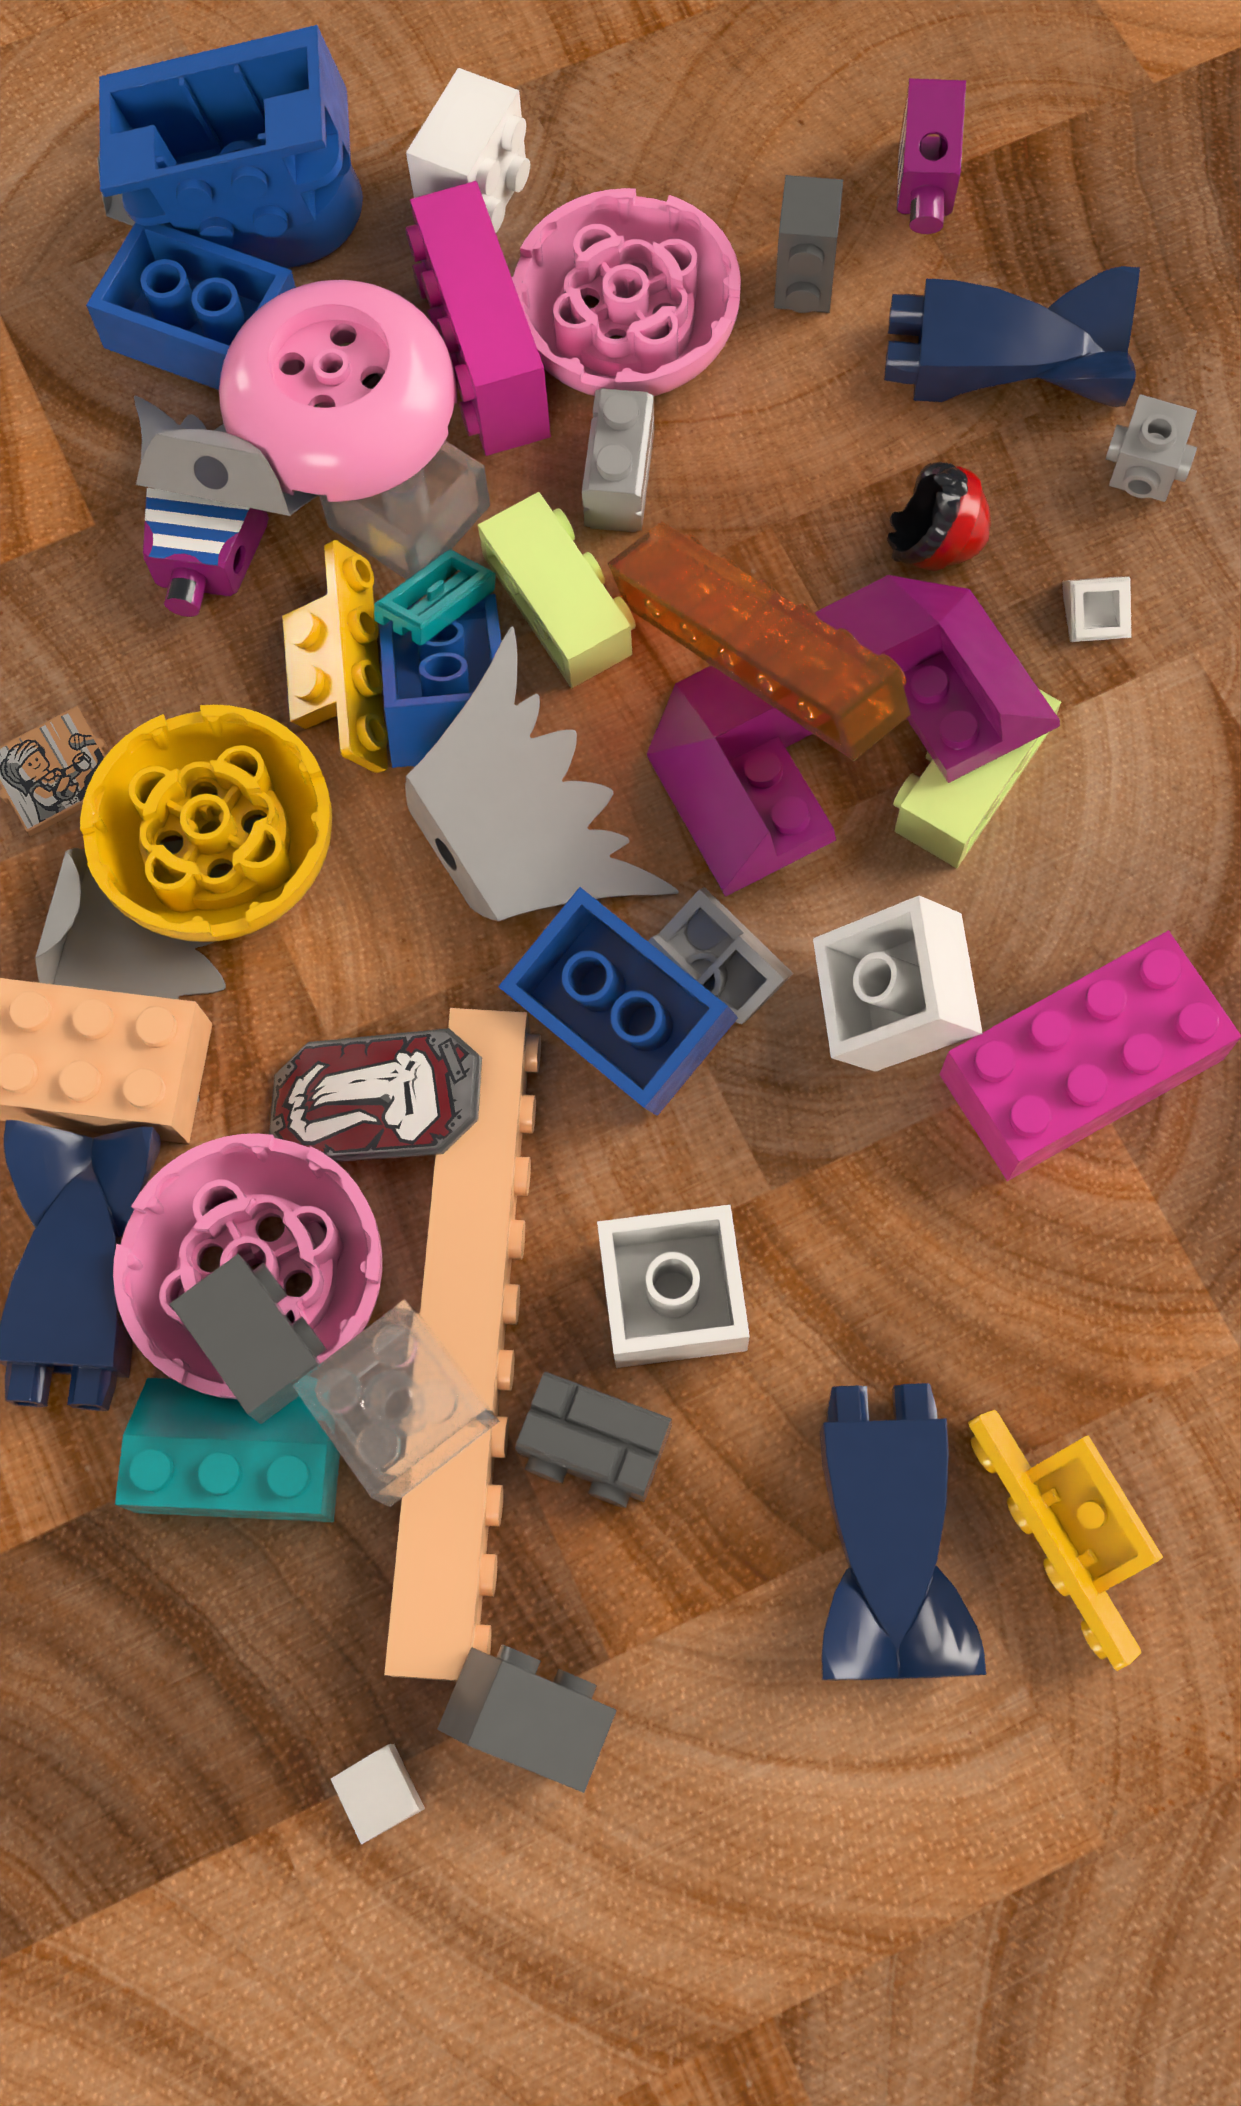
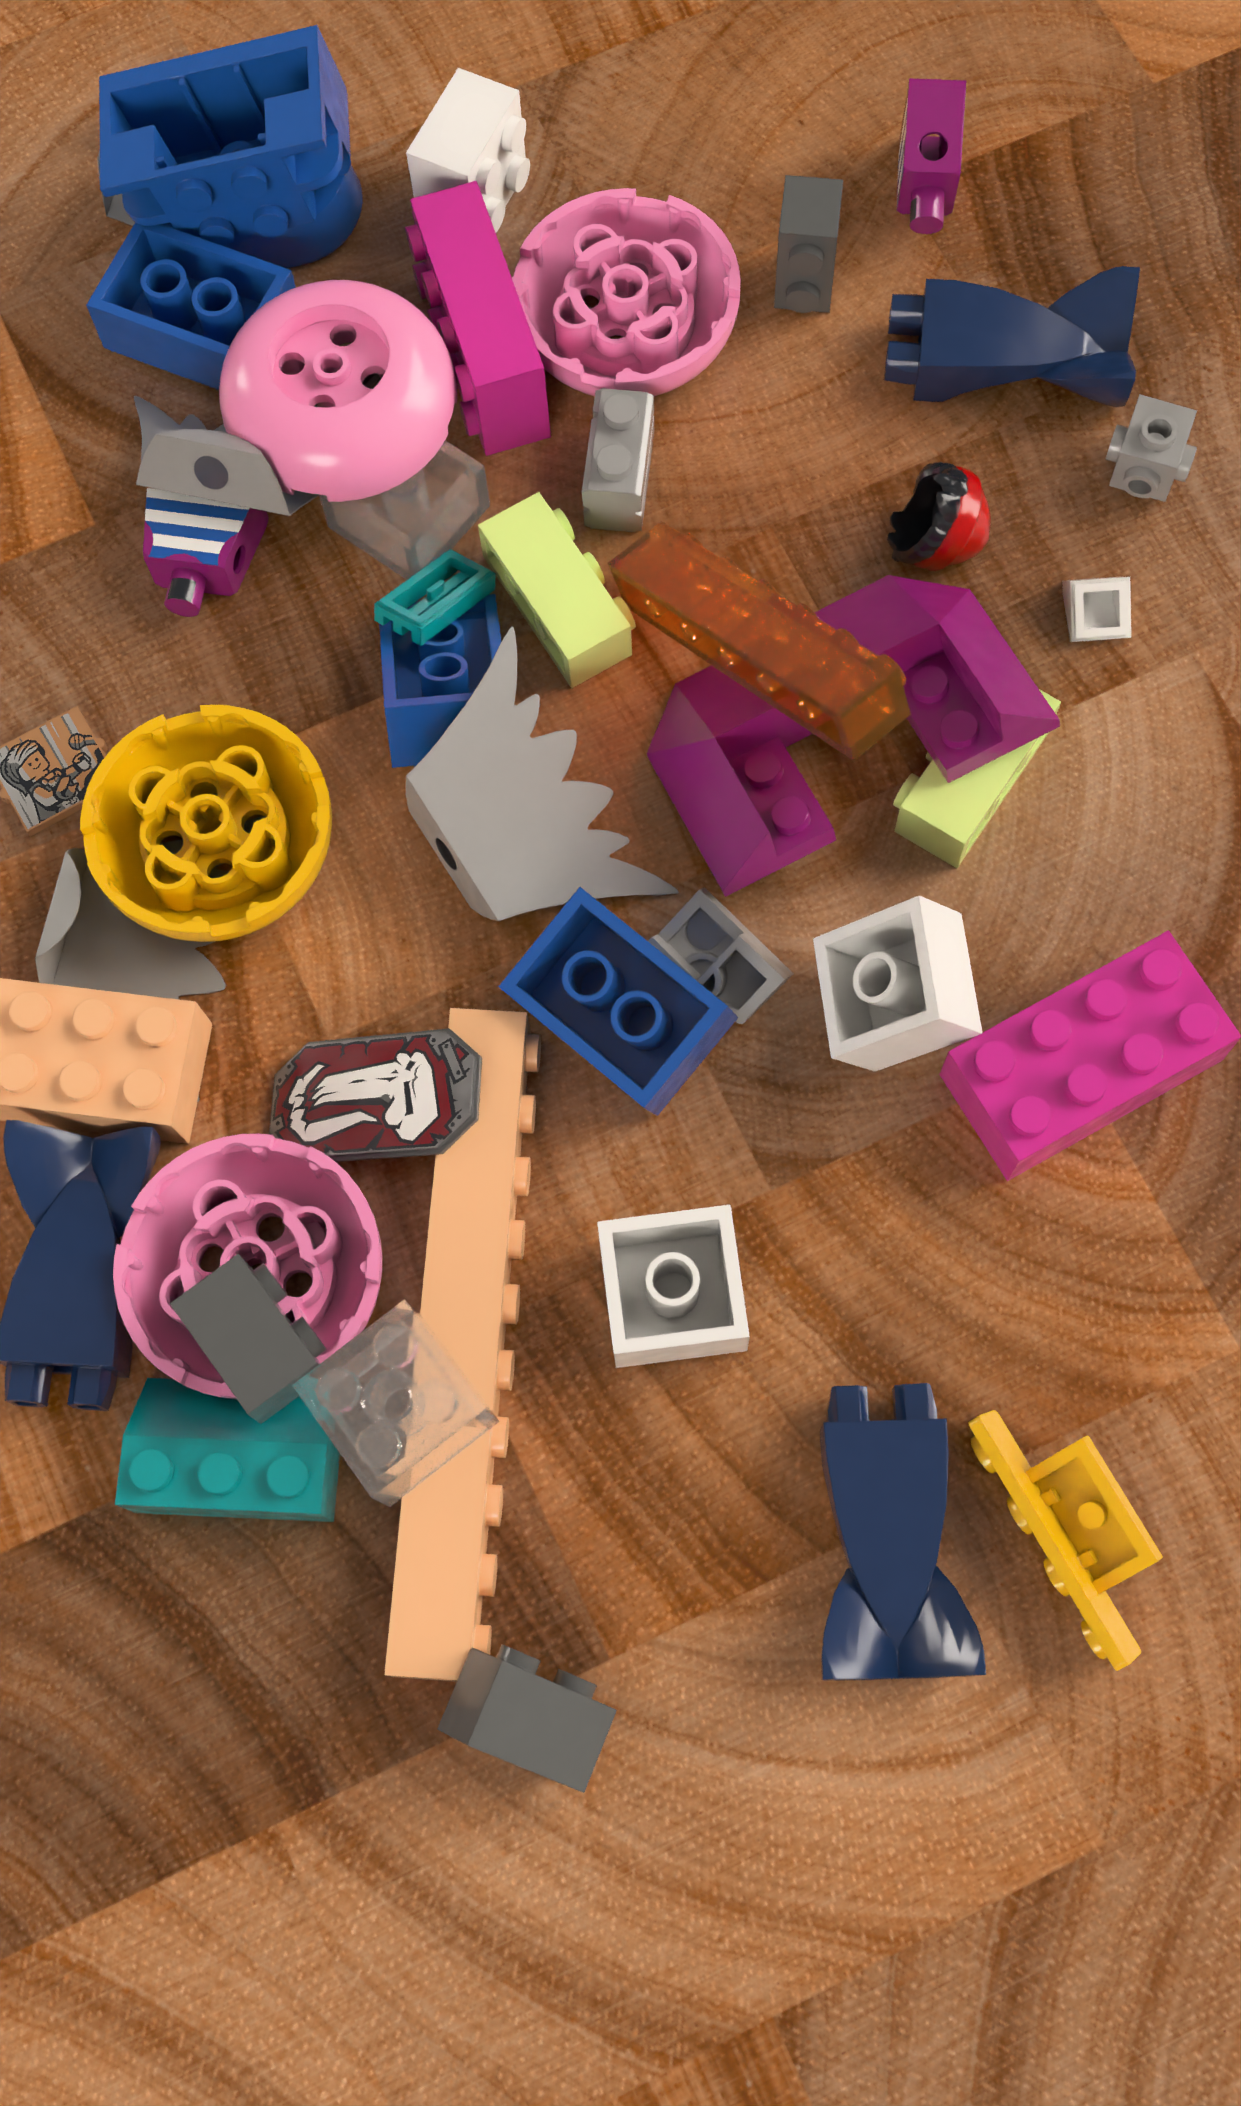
yellow bracket [282,540,388,773] -> none
white slope [331,1744,425,1844] -> none
dark grey brick [515,1372,672,1508] -> none

